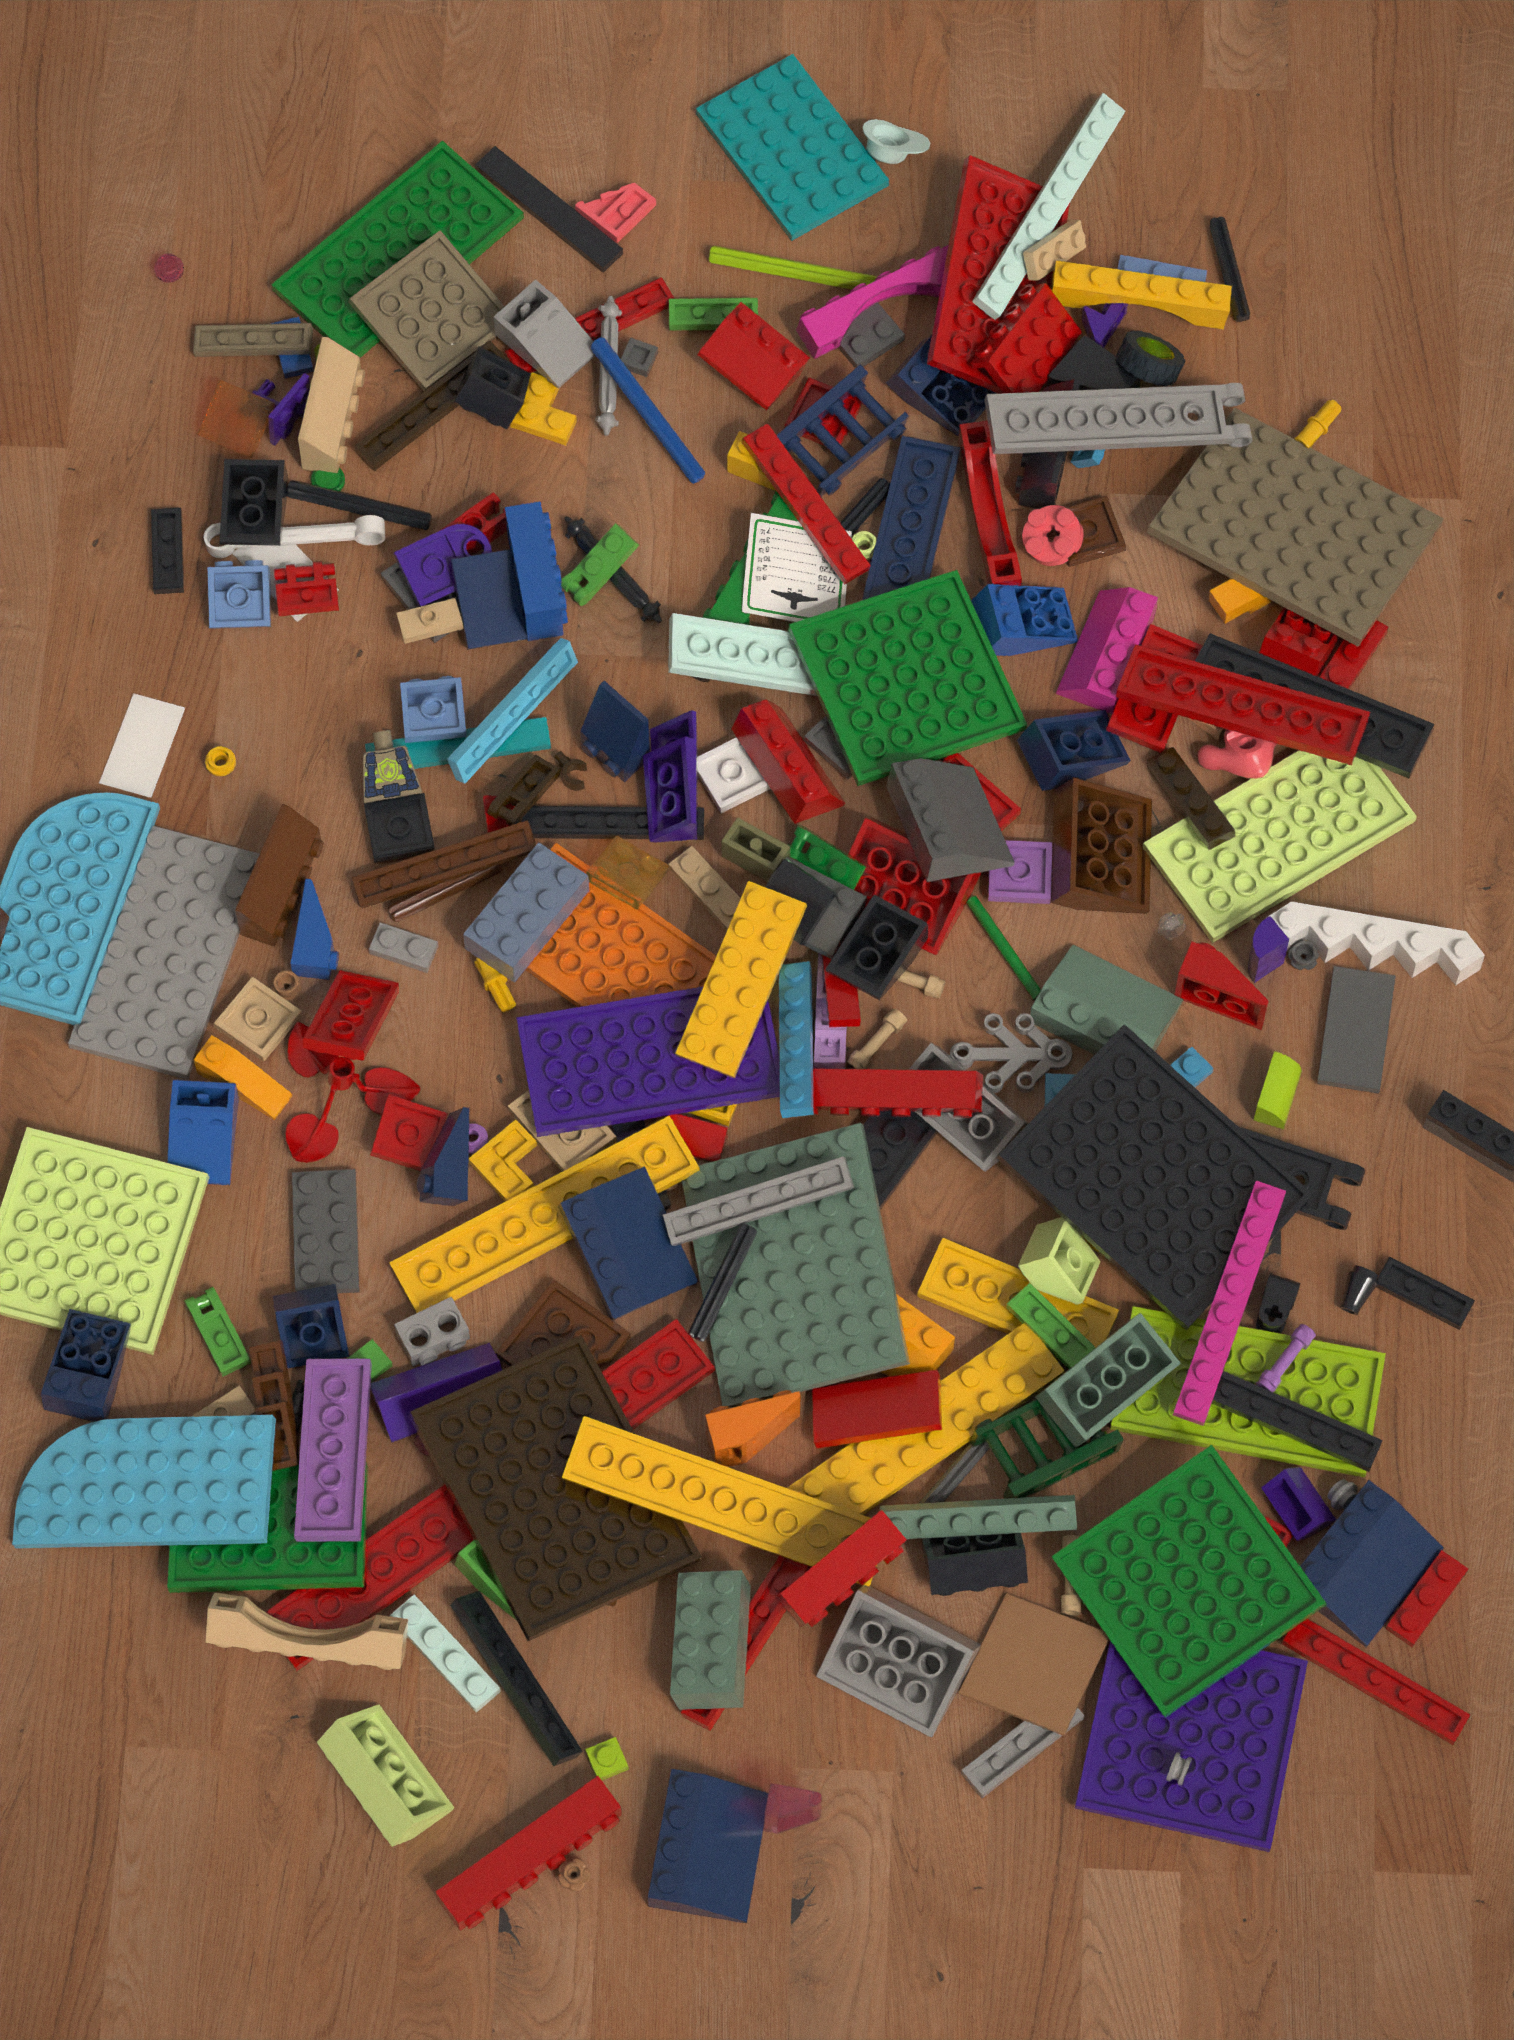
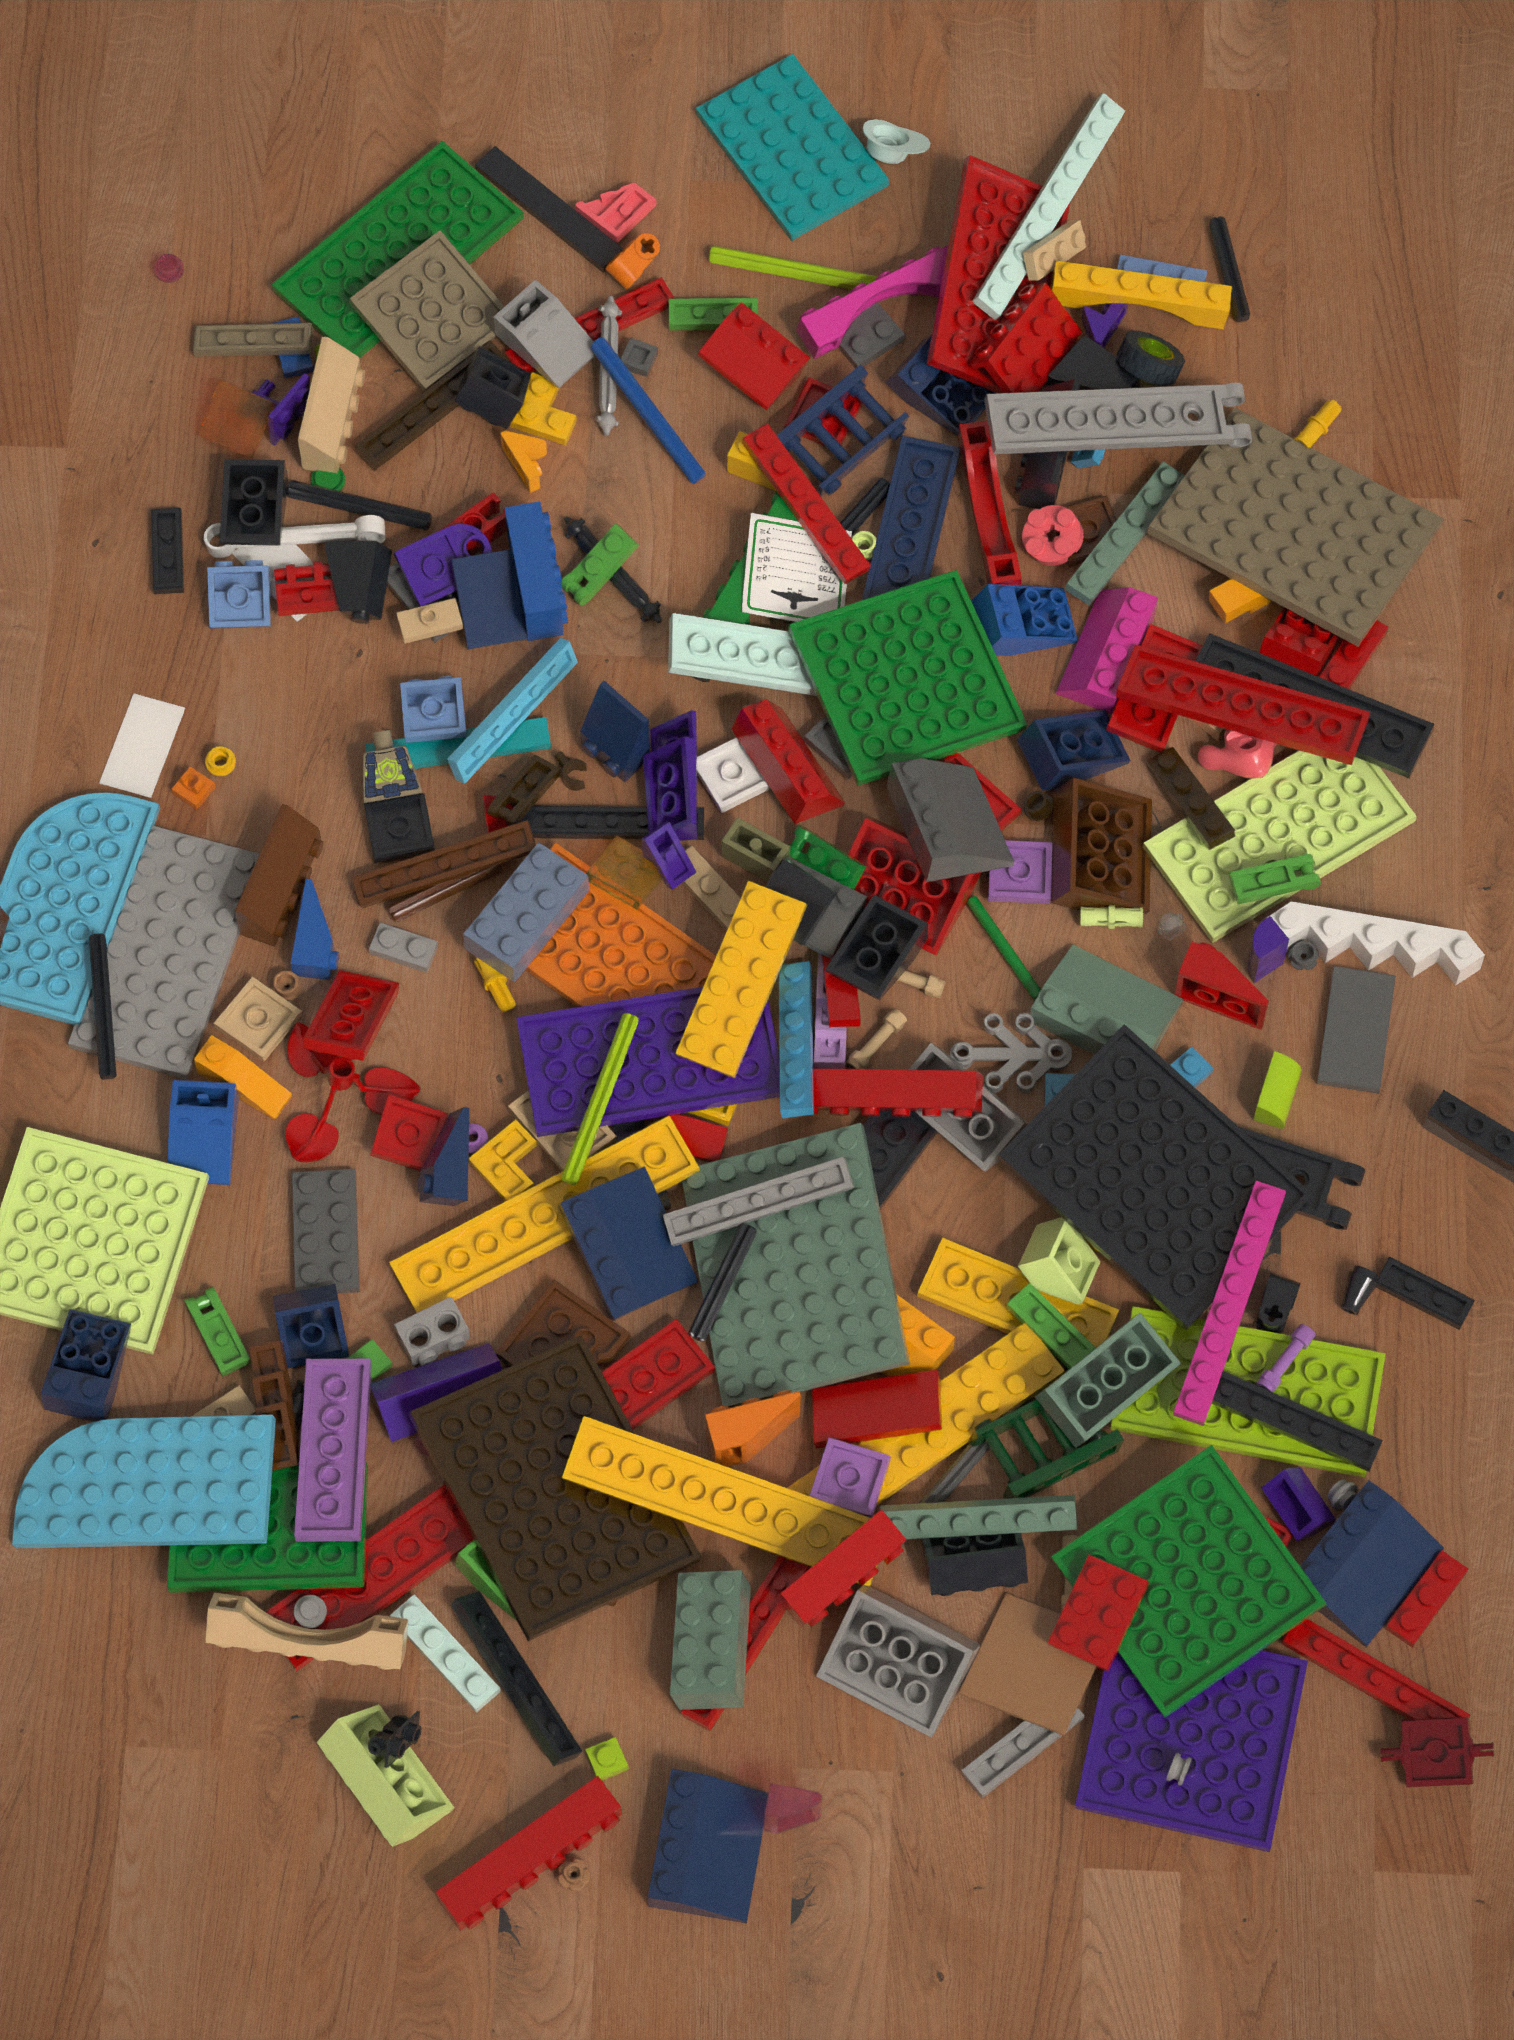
none -> black axle [89,933,117,1080]
none -> orange tile [172,766,216,810]
none -> light grey plate [294,1595,327,1628]
none -> black slope [325,541,392,624]
none -> black hinge [368,1711,422,1768]
none -> light orange slope [500,430,547,493]
none -> lime axle [562,1013,638,1185]
none -> orange piece [605,233,660,289]
none -> dark purple slope [642,821,696,890]
none -> medium lavender plate [810,1438,891,1518]
none -> dark brown plate [1024,791,1054,821]
none -> red plate [1048,1555,1149,1672]
none -> sand green plate [1065,461,1185,606]
none -> yellowish green pin [1080,905,1143,929]
none -> bright green plate [1229,854,1321,905]
none -> dark red plate [1380,1717,1495,1788]

